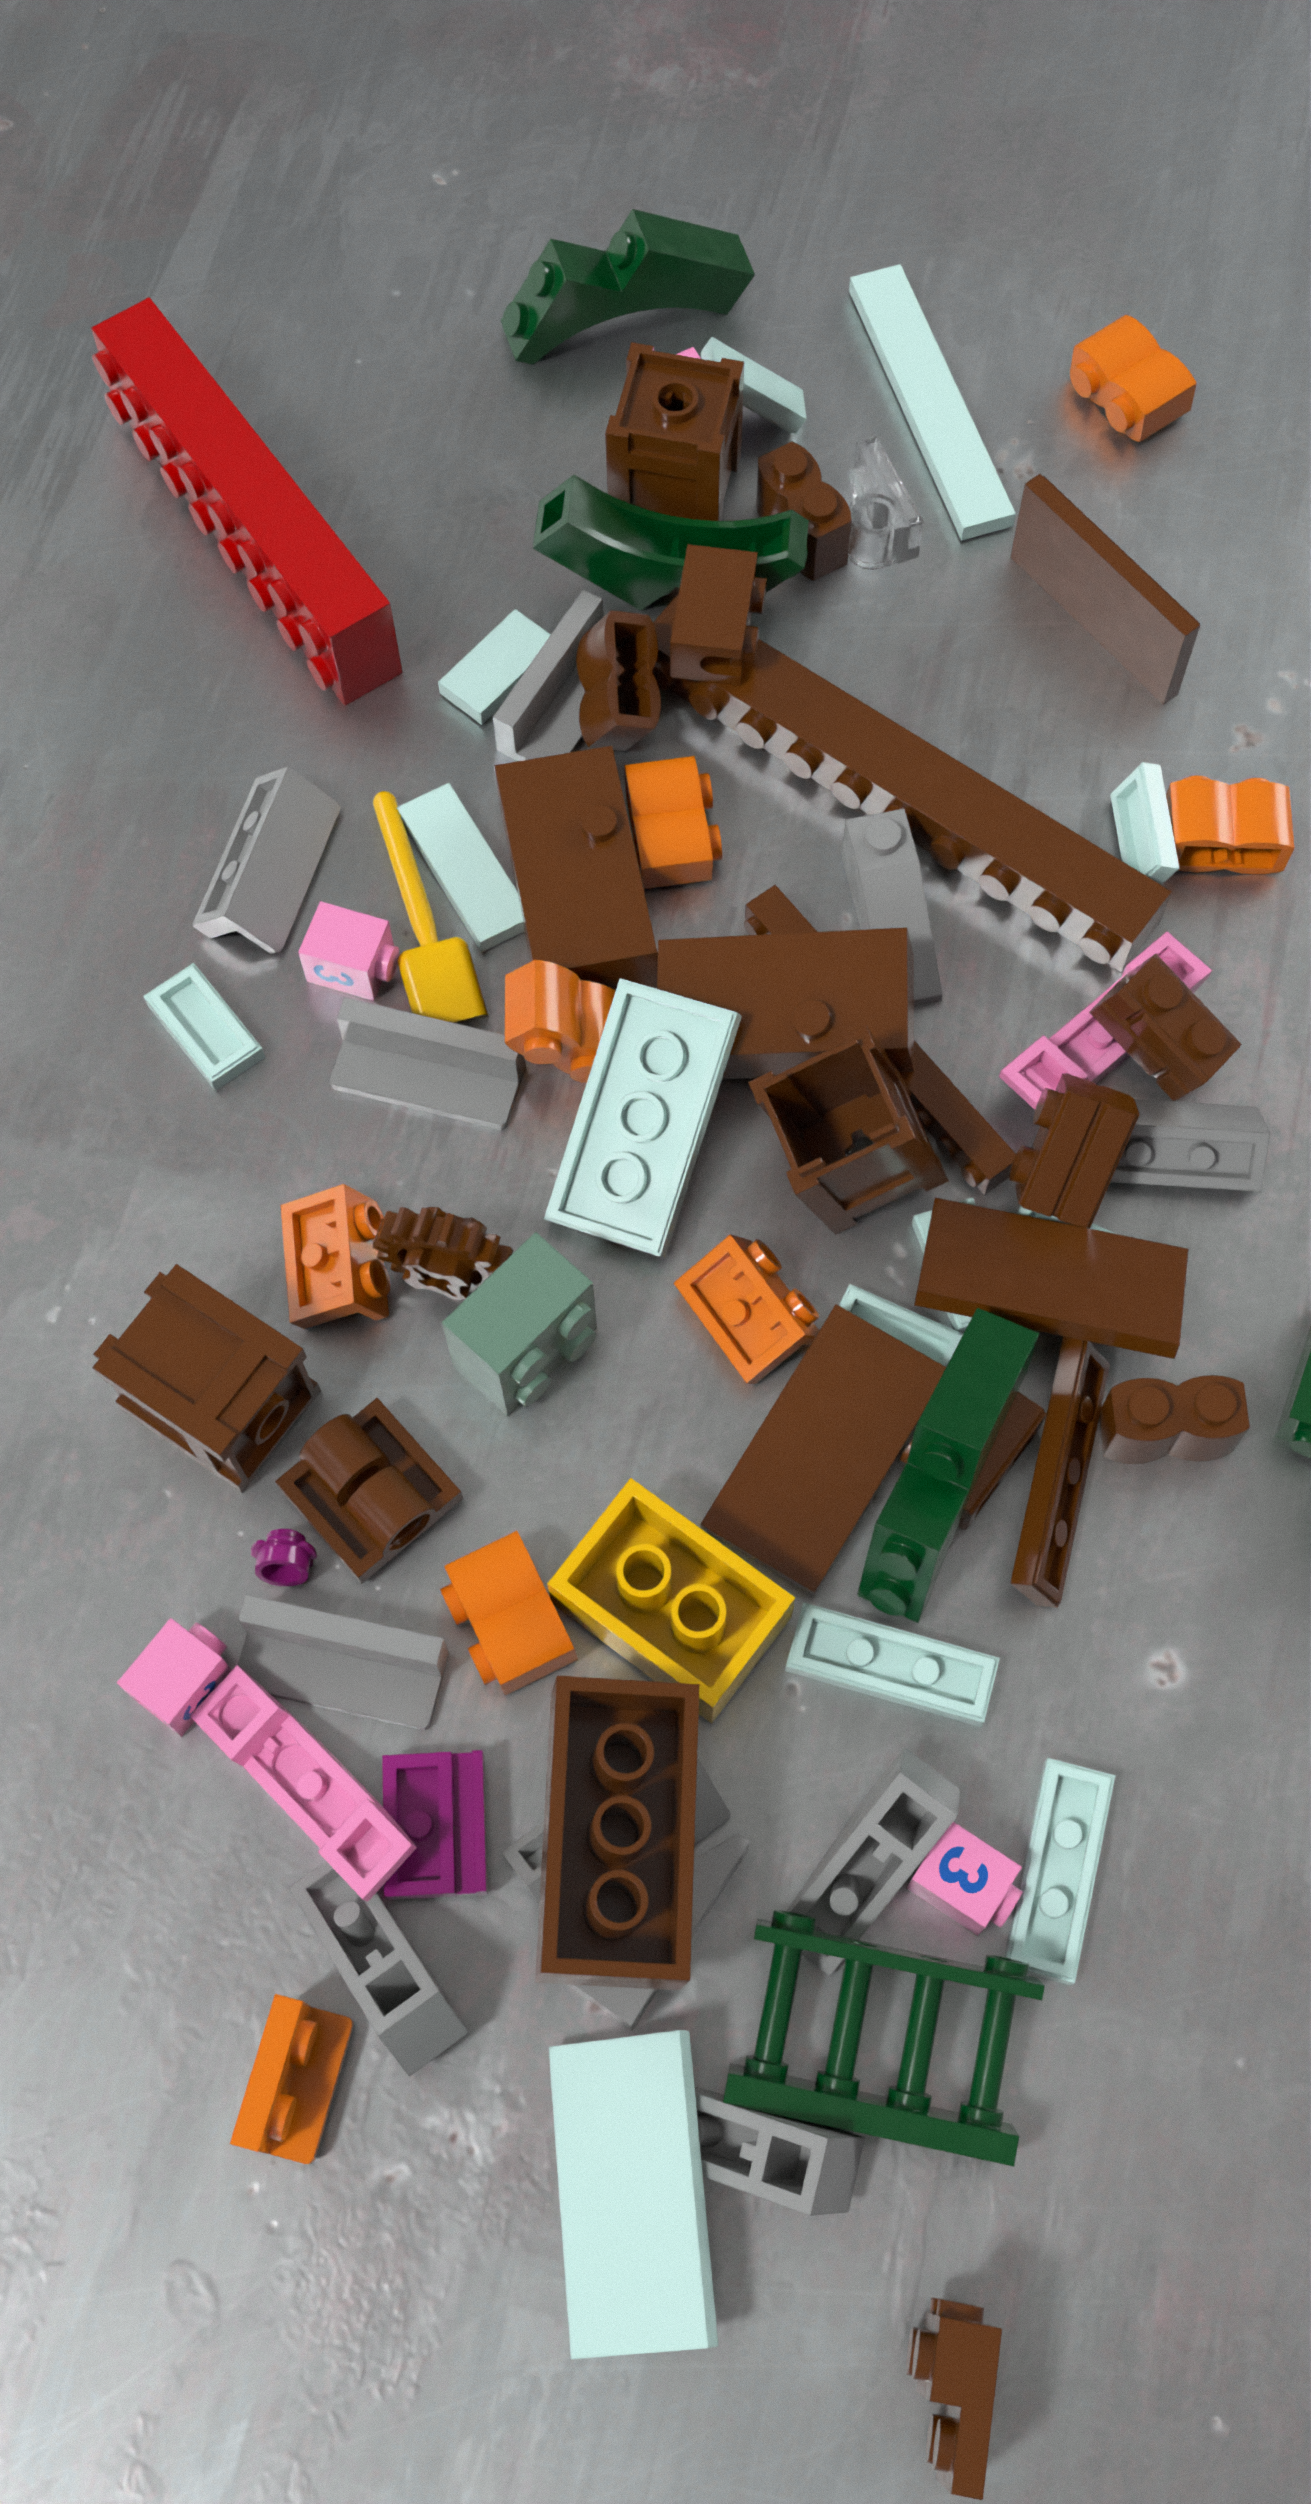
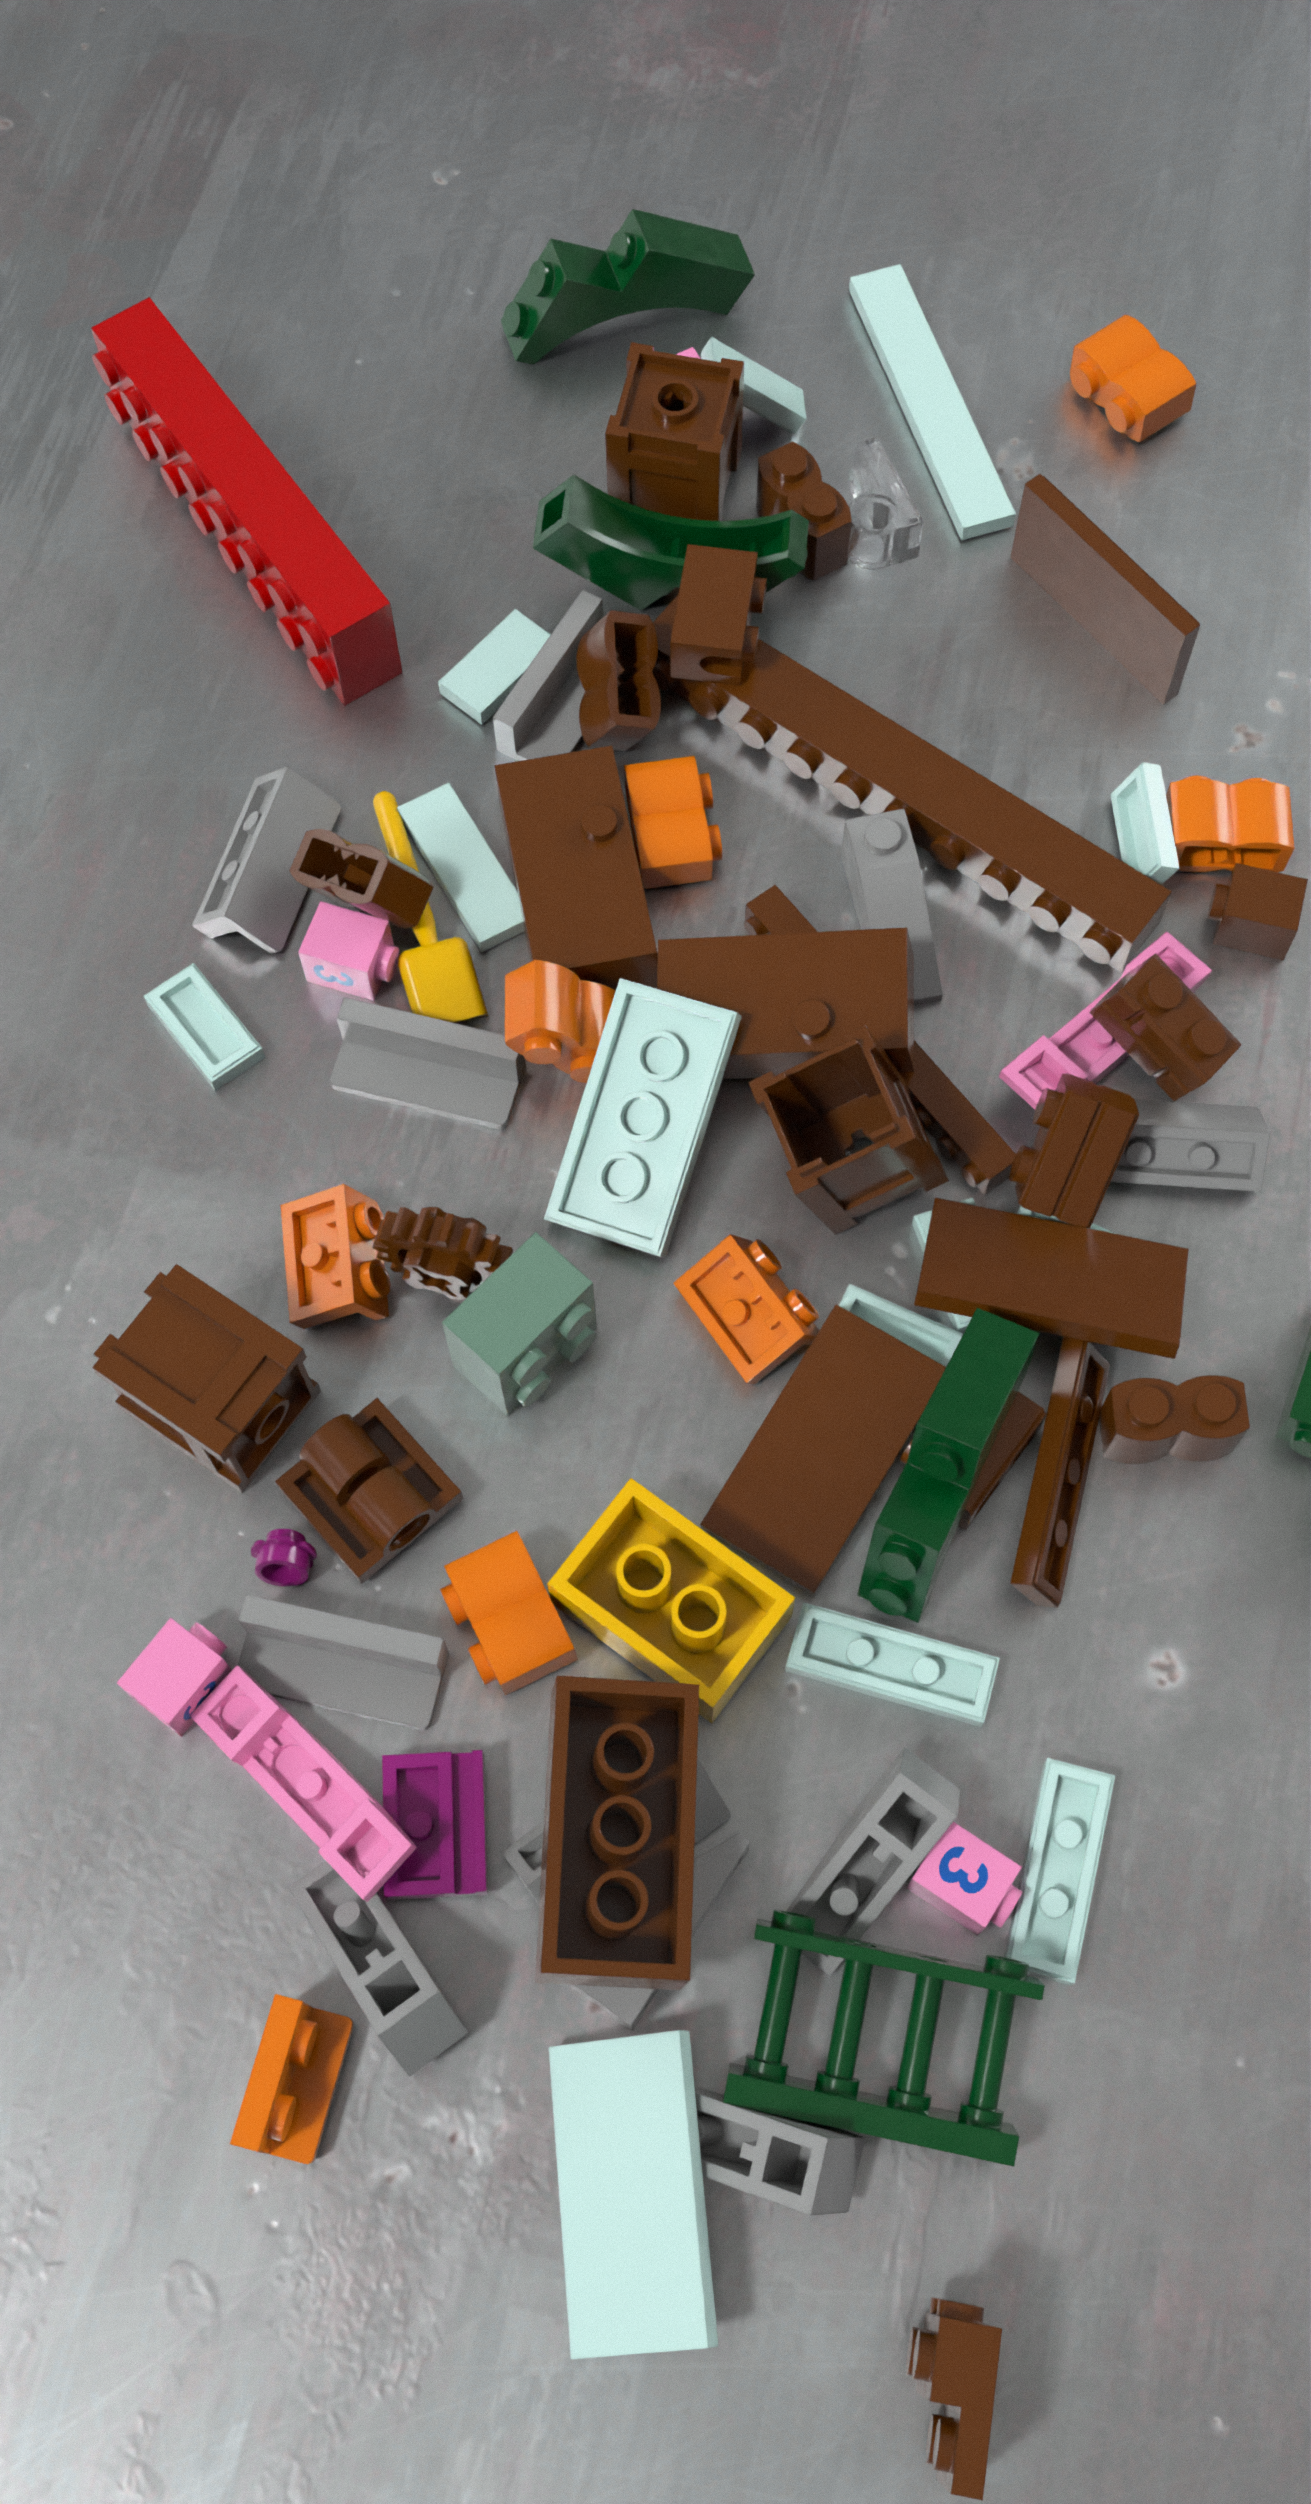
none -> reddish brown brick [289,829,434,928]
none -> reddish brown brick [1207,863,1308,961]

